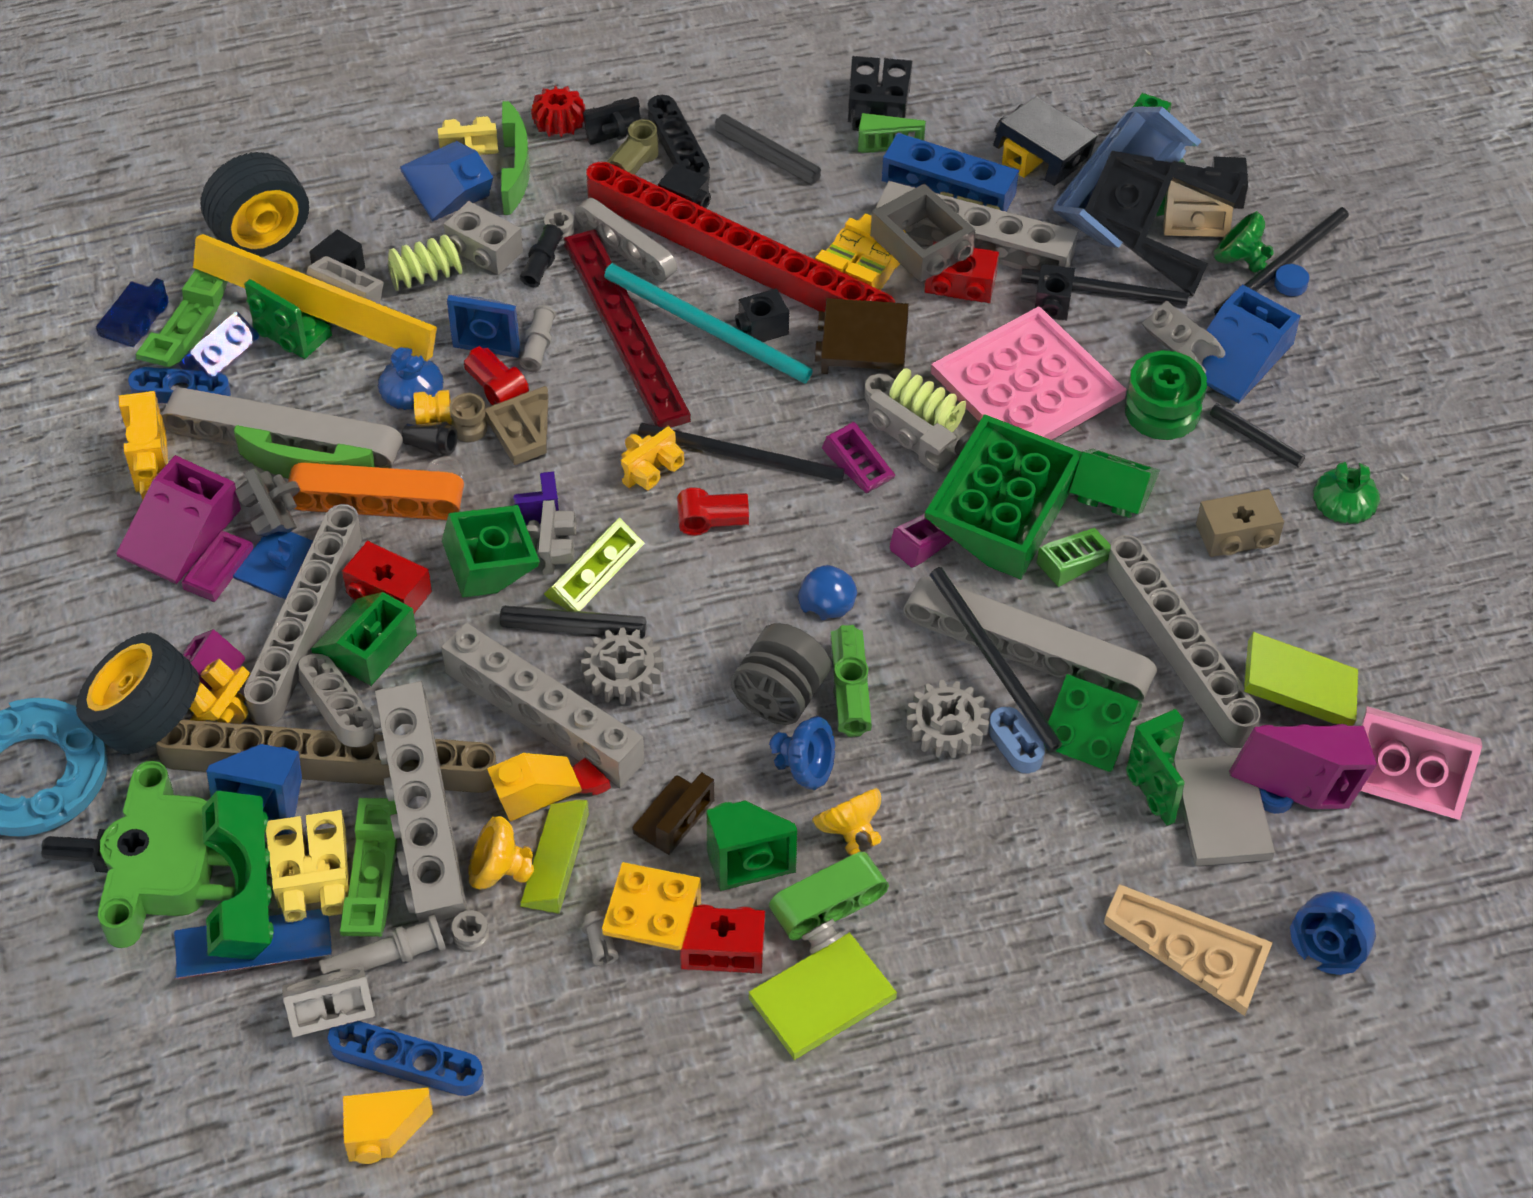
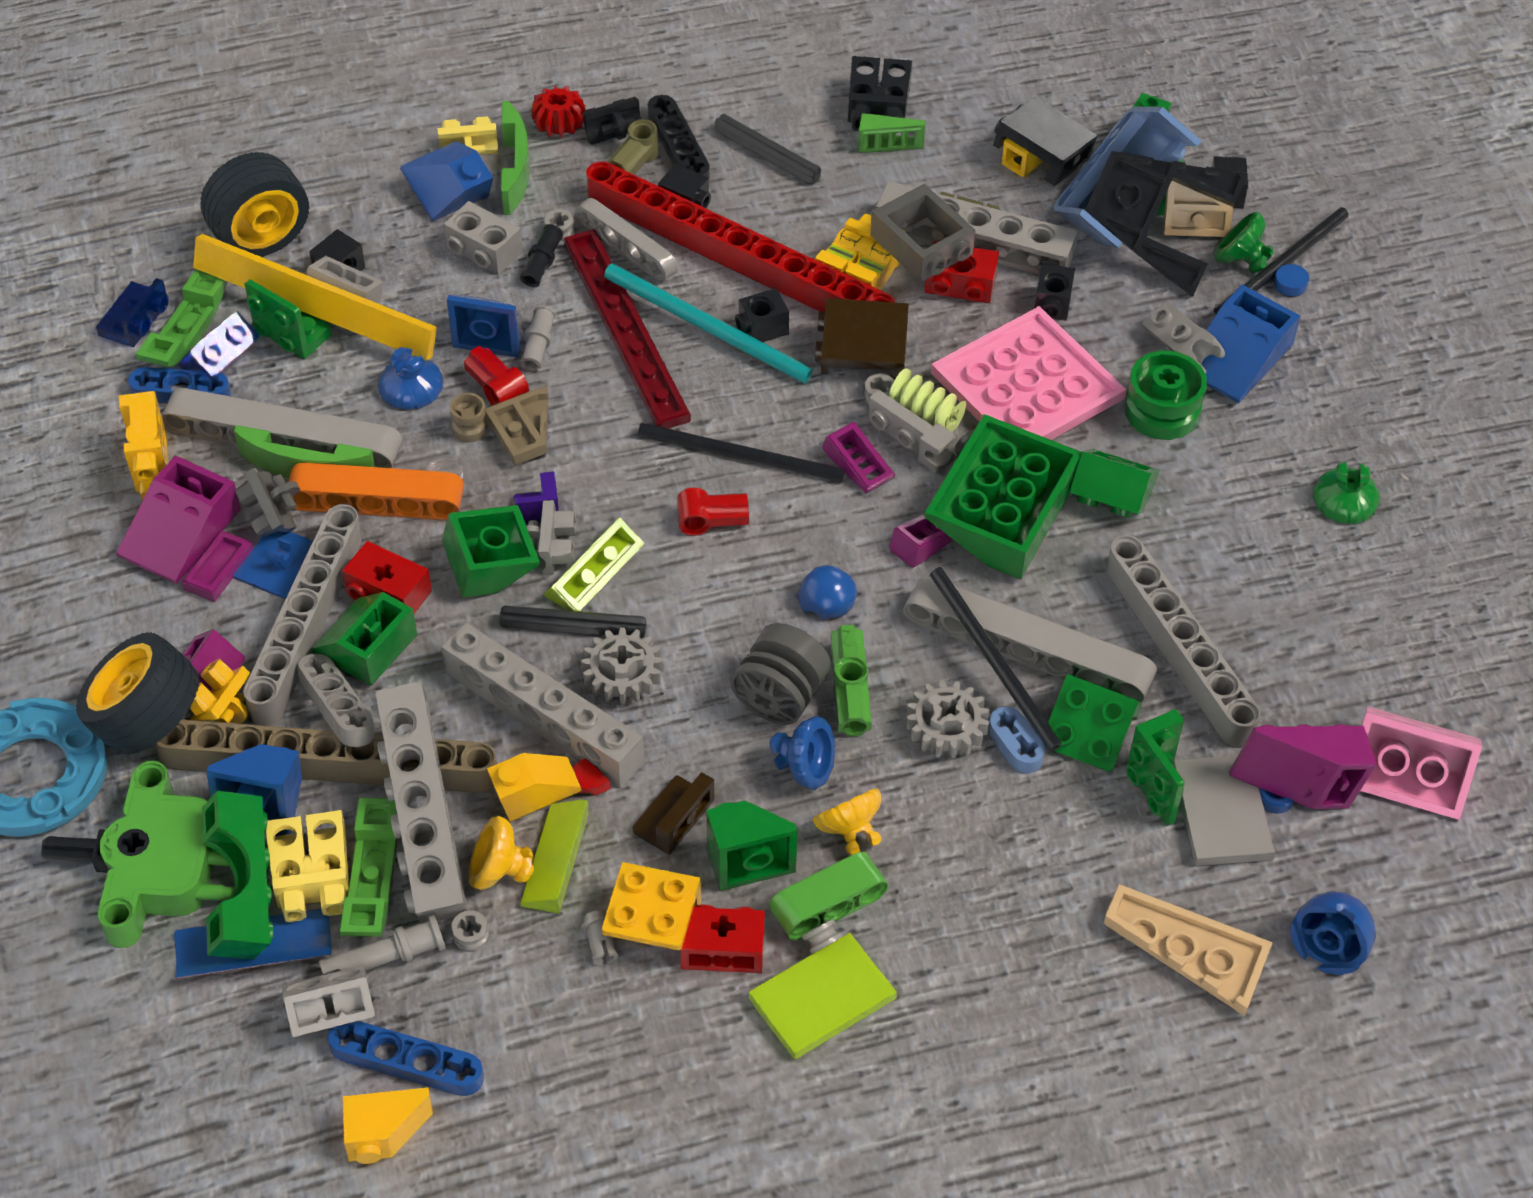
yellowish green piece [388,235,462,291] -> none
black cone [402,422,457,457] -> none
yellow wheel [414,390,452,425] -> none
yellow hips [621,426,684,491] -> none
blue brick [882,133,1019,212] -> none
black piece [1020,268,1189,306] -> none
bright green slope [1036,528,1111,587] -> none
dark tan brick [1196,489,1284,557] -> none
black bar [1210,403,1305,467] -> none
lime tile [1244,632,1358,726] -> none

